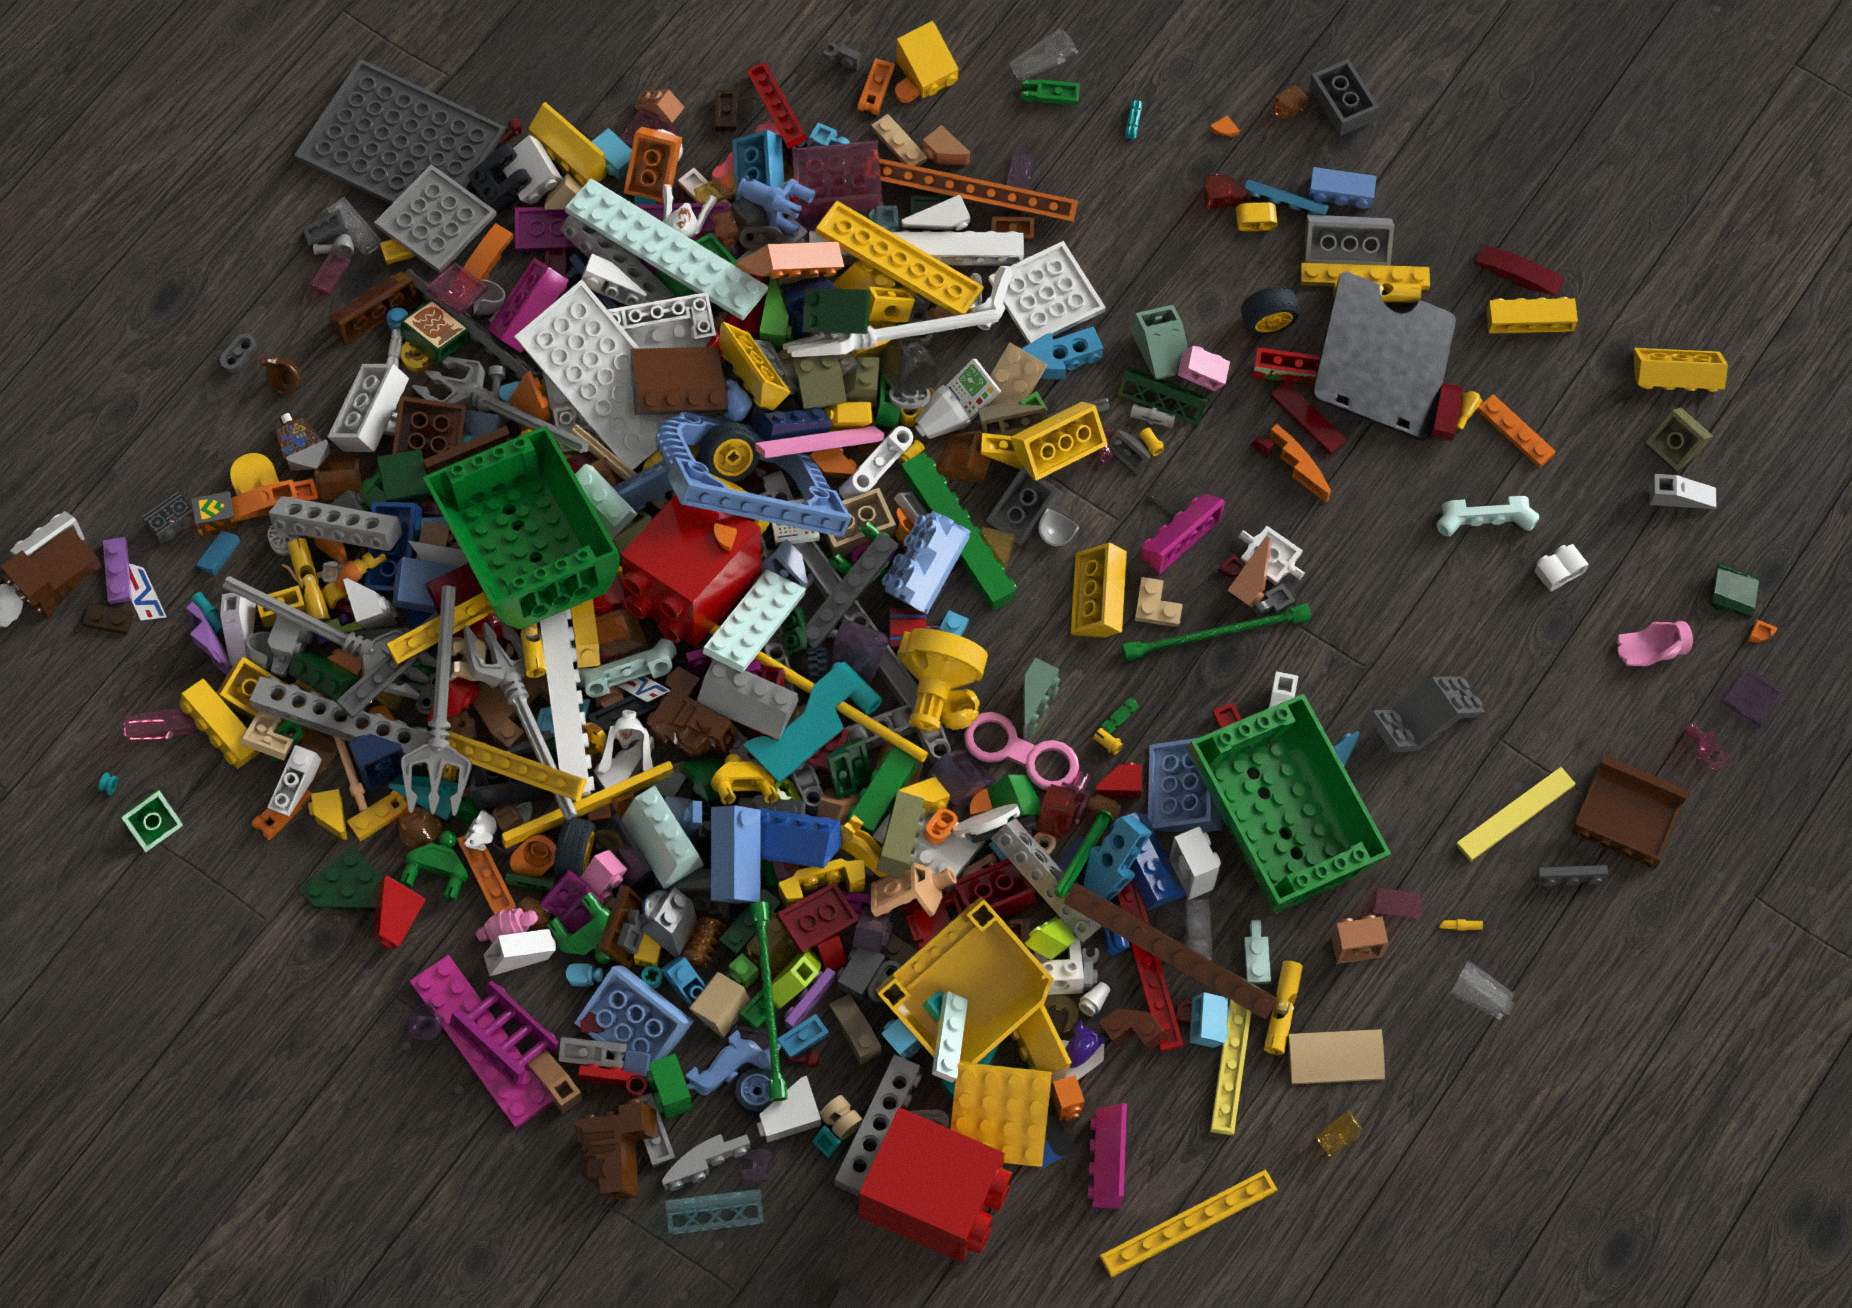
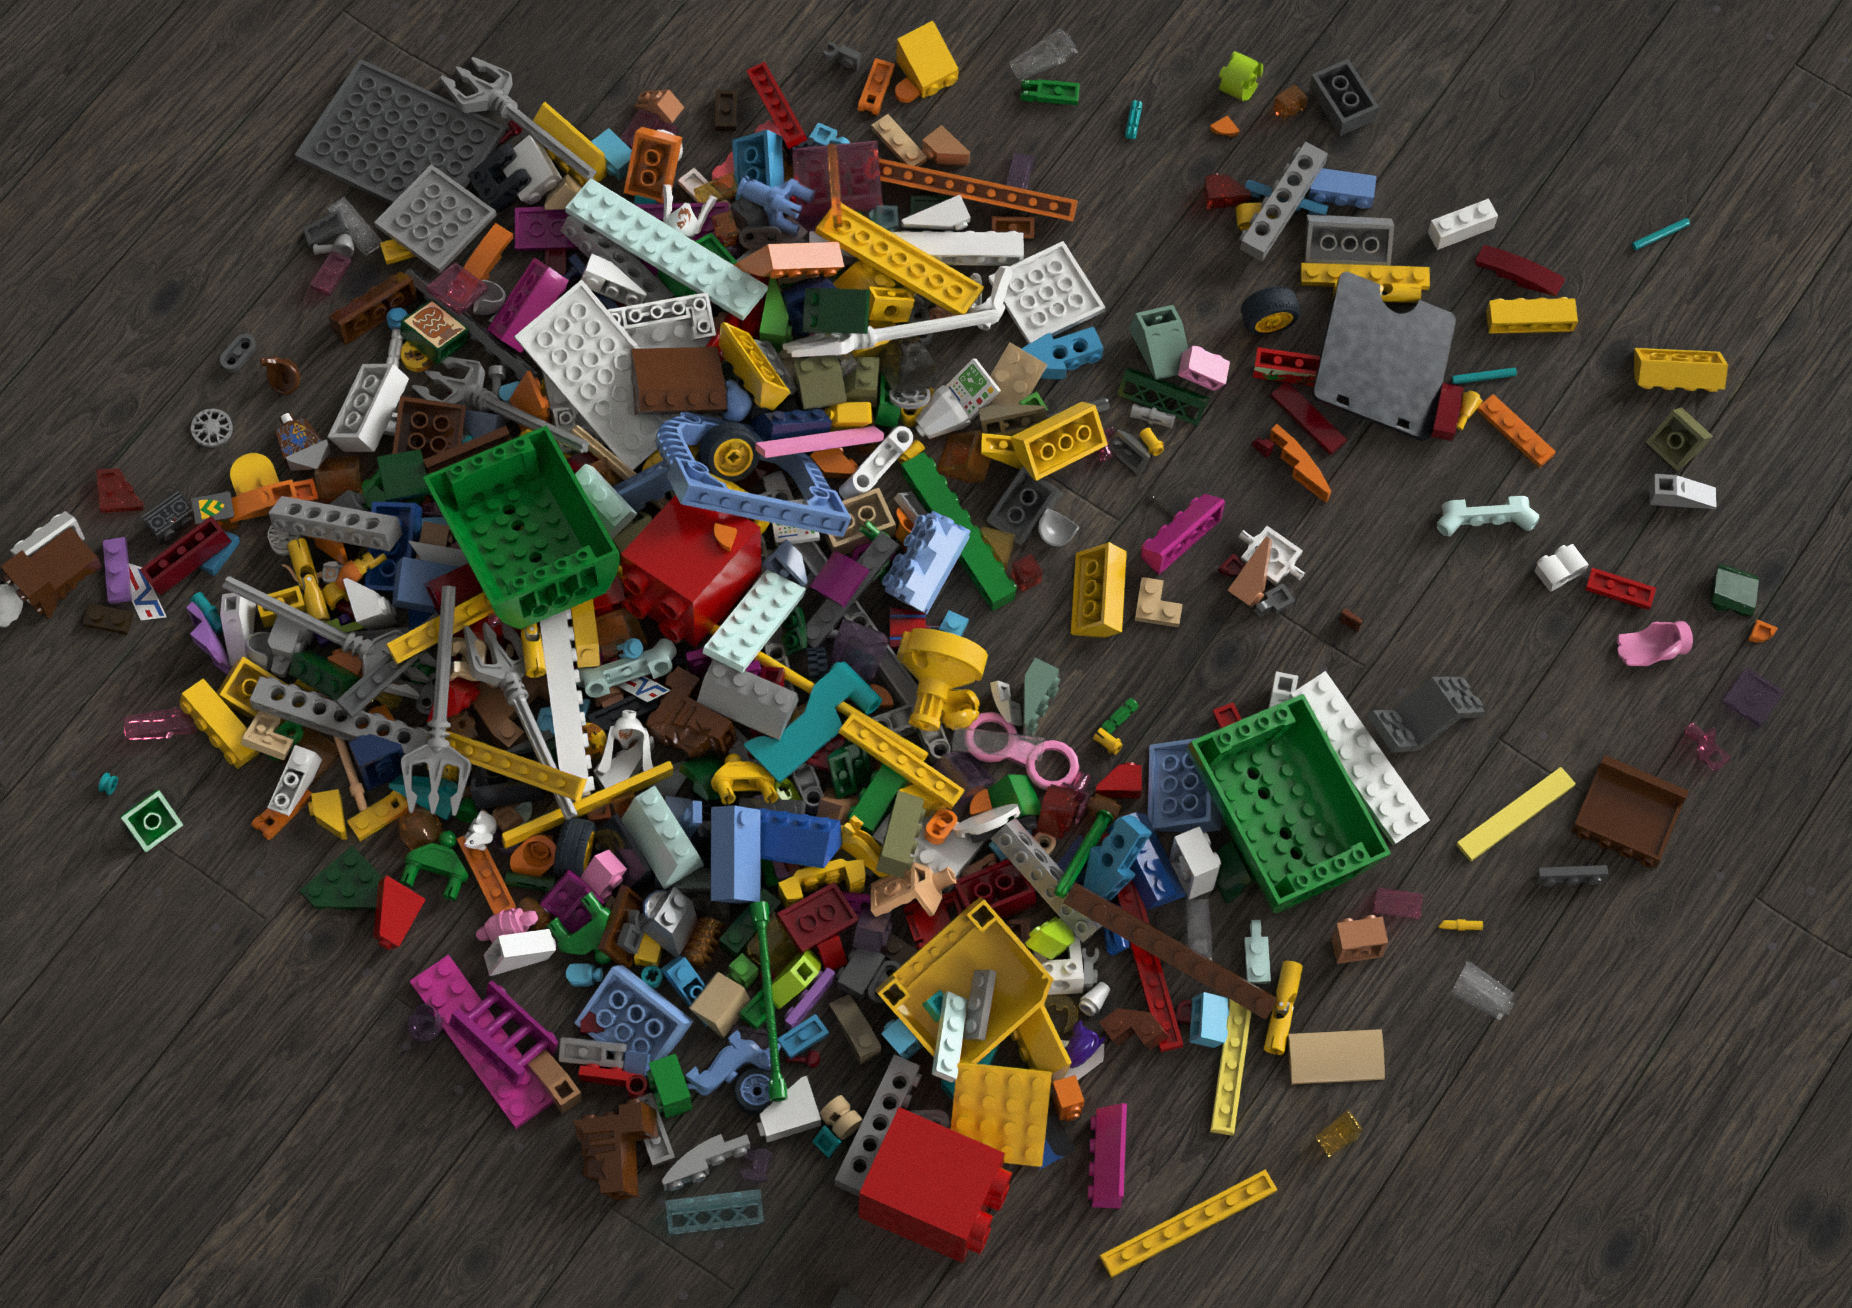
green hose [1122,603,1311,661] -> none
none -> clear red wing [96,468,144,513]
none -> dark red brick [139,515,232,596]
none -> light grey wheel [191,409,233,448]
none -> light grey piece [441,57,596,180]
none -> medium azure arm [617,638,643,659]
none -> magenta slope [809,551,870,608]
none -> clear orange tile [828,143,843,228]
none -> yellow tile [838,713,965,810]
none -> orange tile [871,684,893,708]
none -> clear tile [952,726,1045,761]
none -> light grey plate [963,970,997,1041]
none -> white slope [990,681,1023,726]
none -> clear red brick [1011,554,1043,592]
none -> dark green slope [1215,840,1256,903]
none -> lime brick [1219,51,1263,101]
none -> light grey brick [1239,142,1328,261]
none -> white plate [1288,671,1430,845]
none -> copper slope [1339,608,1363,632]
none -> white brick [1428,199,1498,250]
none -> teal bar [1451,367,1517,384]
none -> red plate [1585,568,1656,610]
none -> teal bar [1632,218,1690,251]

